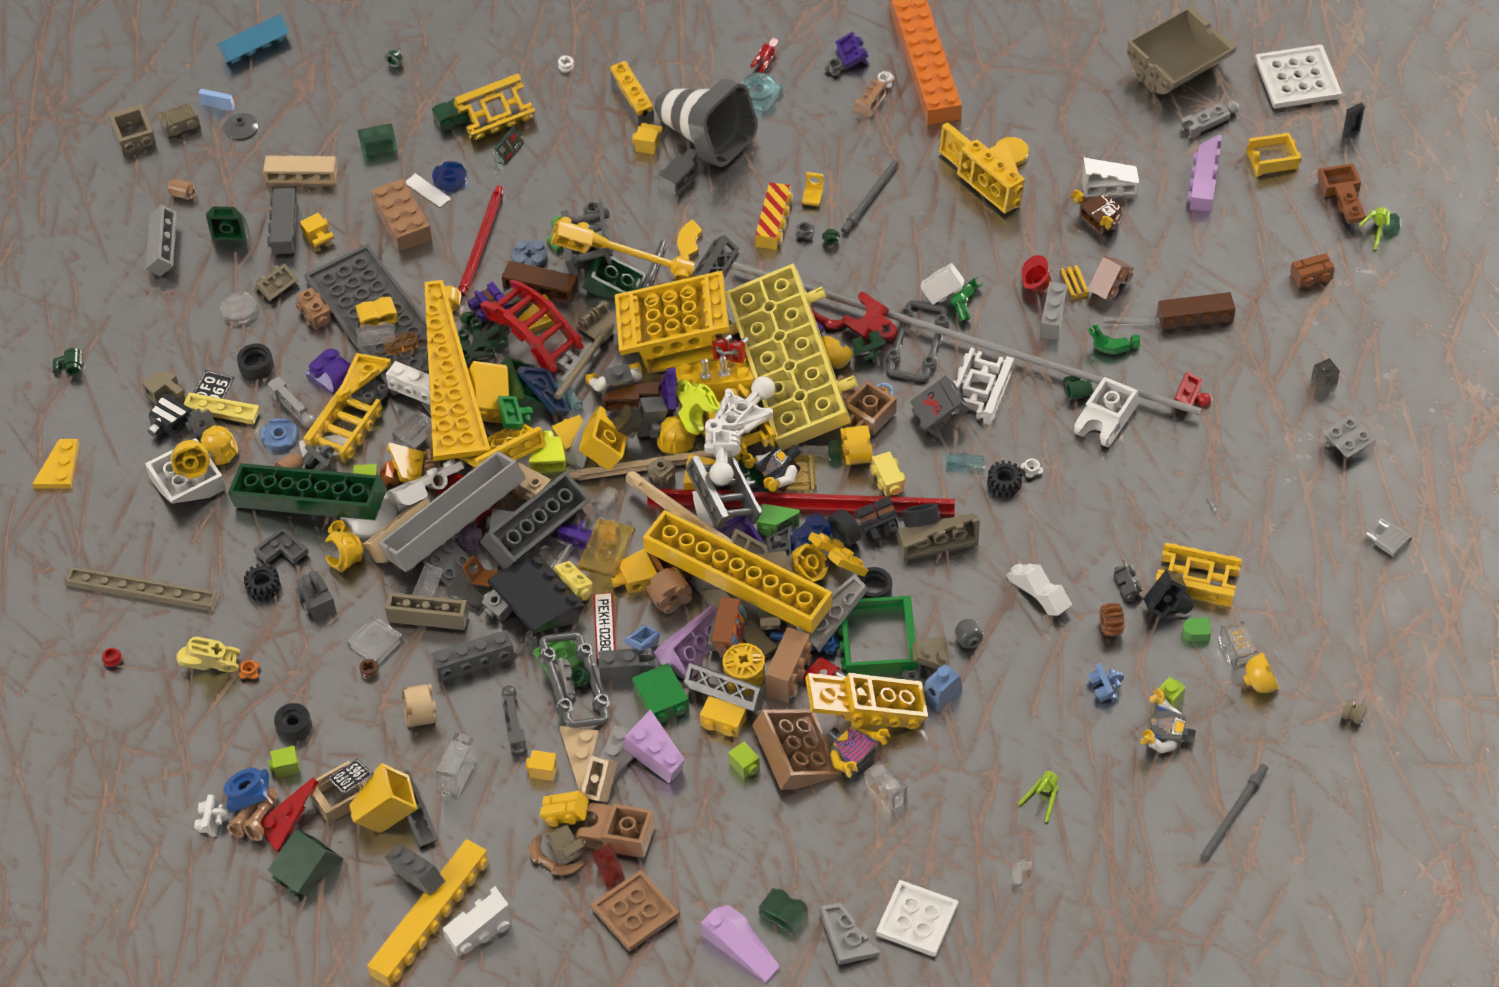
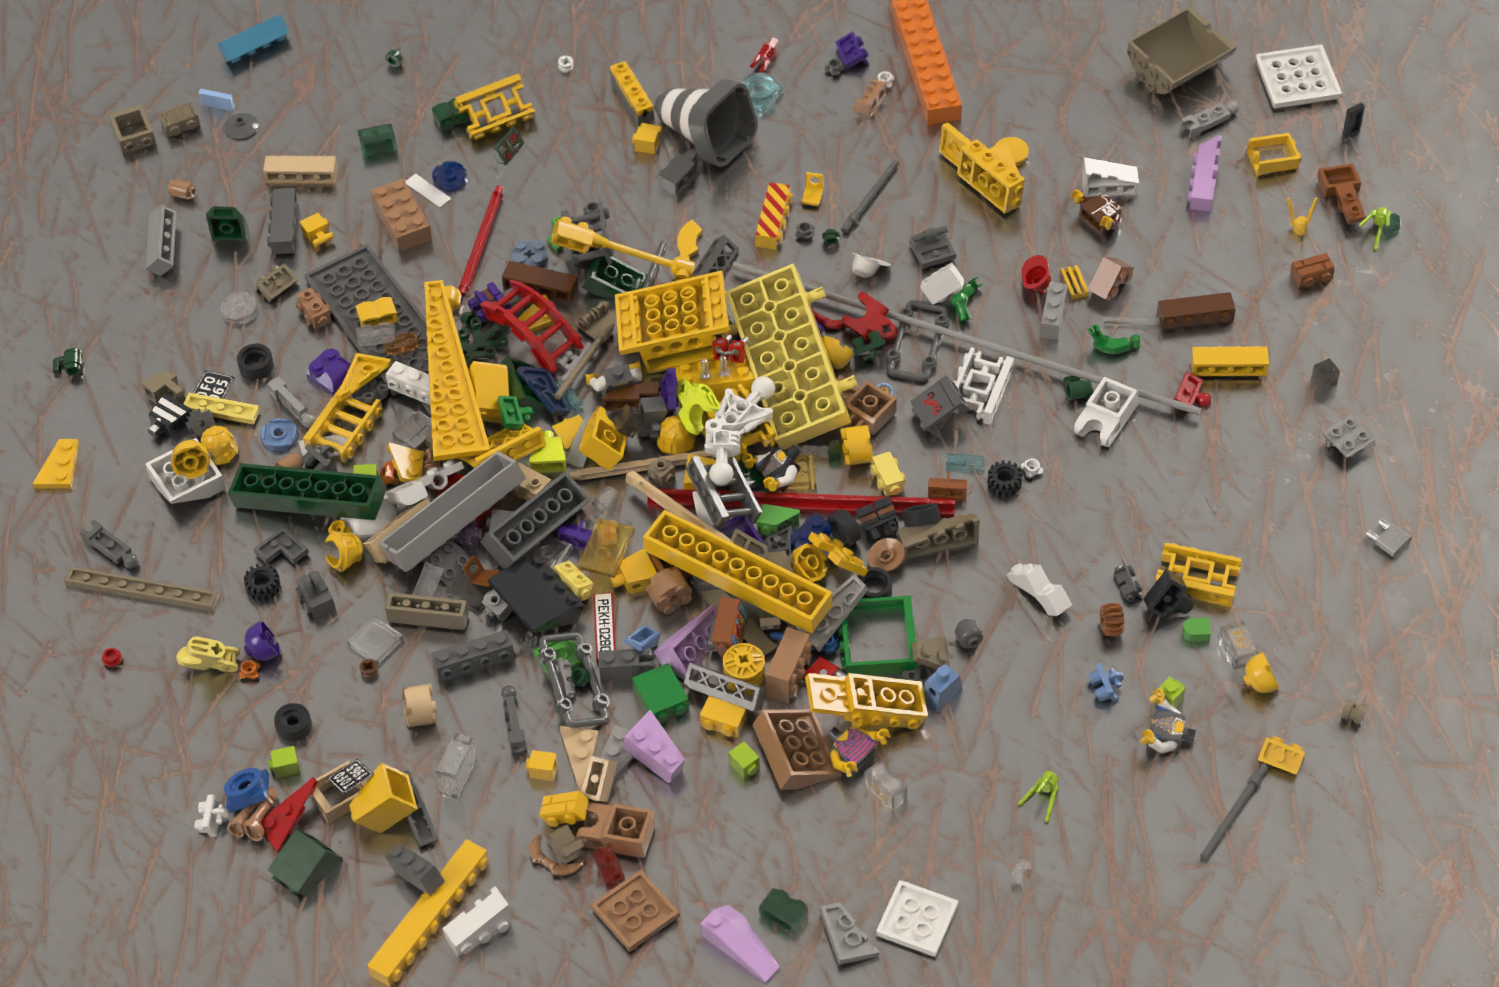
none -> dark grey plate [80,520,139,569]
none -> dark purple cylinder [244,621,281,661]
none -> white piece [852,252,891,278]
none -> medium nougat dish [867,538,905,572]
none -> dark grey plate [909,226,956,269]
none -> dark orange panel [928,471,967,500]
none -> yellow brick [1191,346,1269,376]
none -> yellow bracket [1258,736,1306,776]
none -> yellow plant [1287,198,1318,235]

